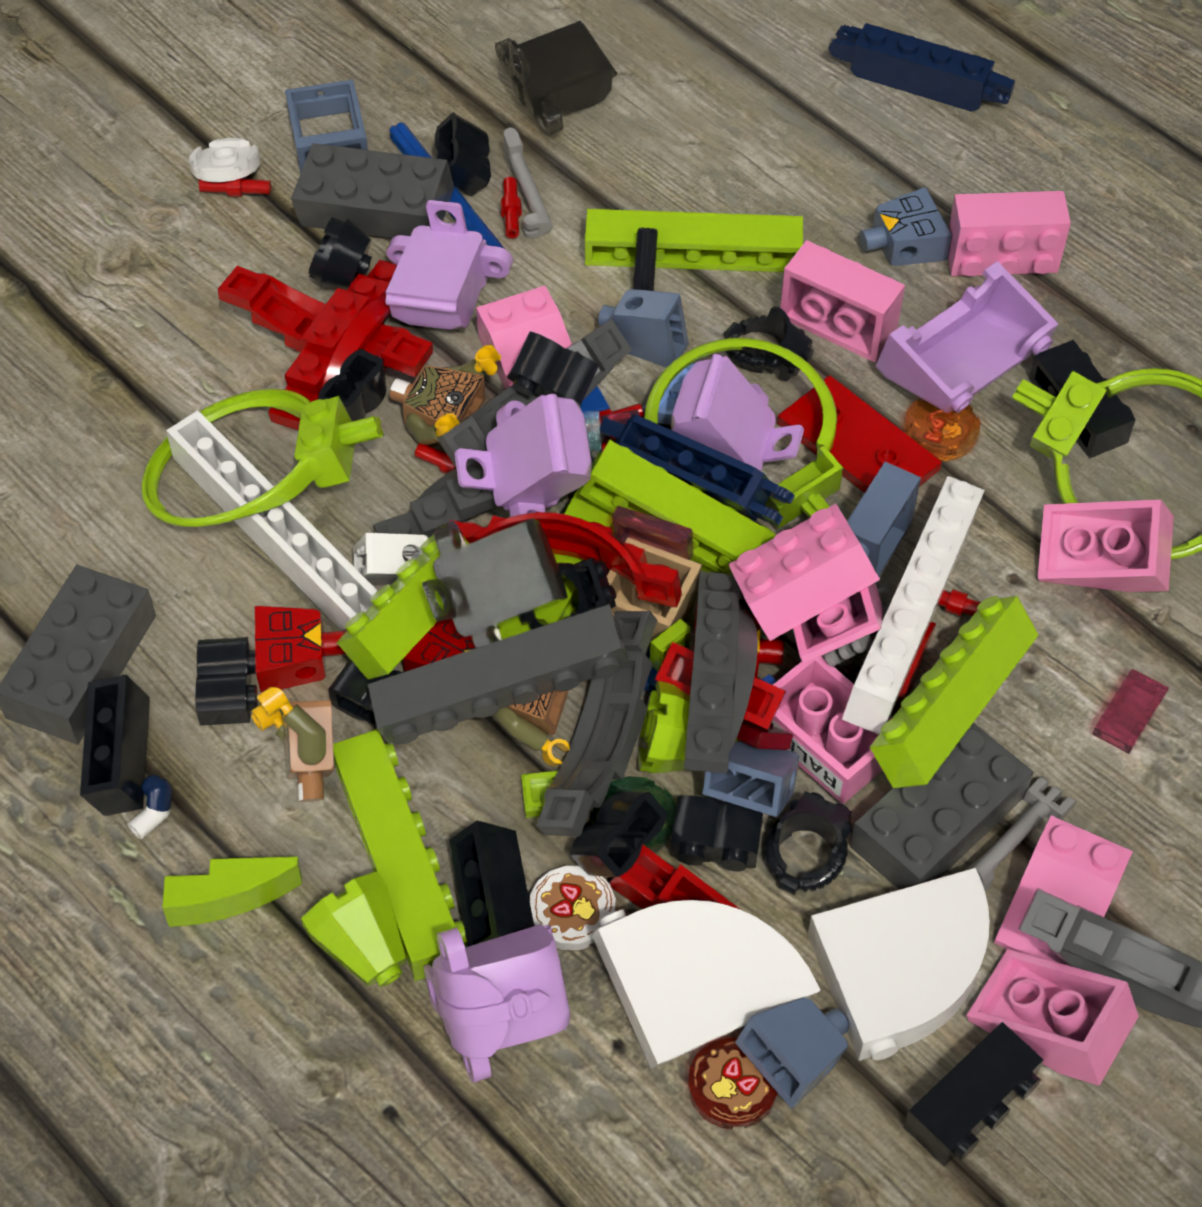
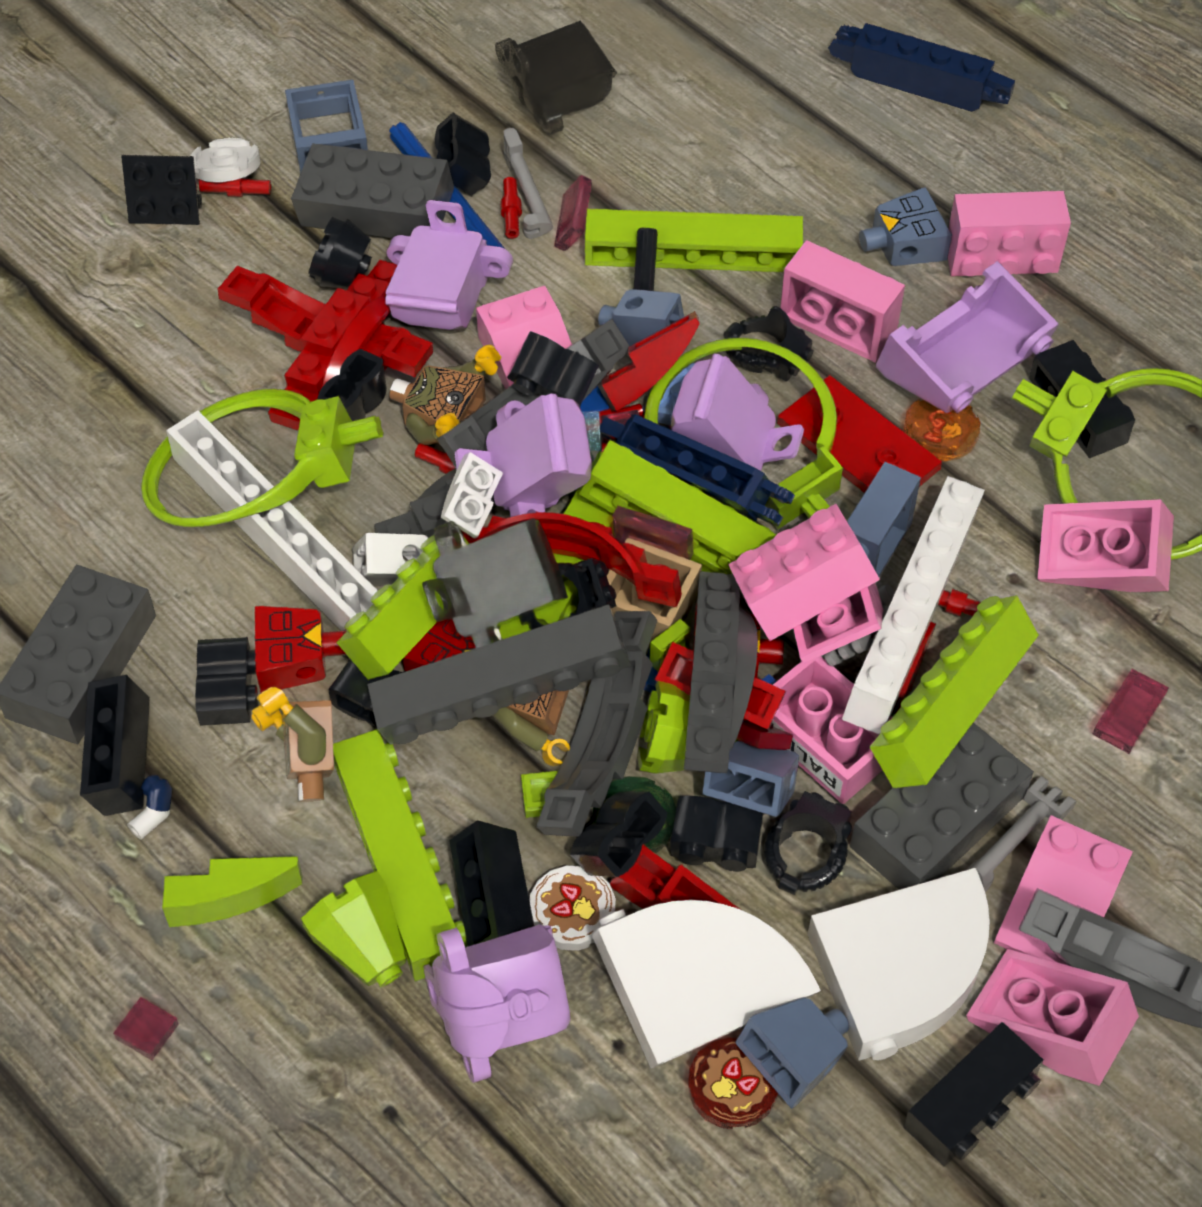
none -> clear pink tile [113,997,179,1061]
none -> black hinge [121,155,202,225]
none -> white slope [441,452,503,538]
none -> clear pink tile [554,175,592,251]
none -> red slope [602,311,700,411]

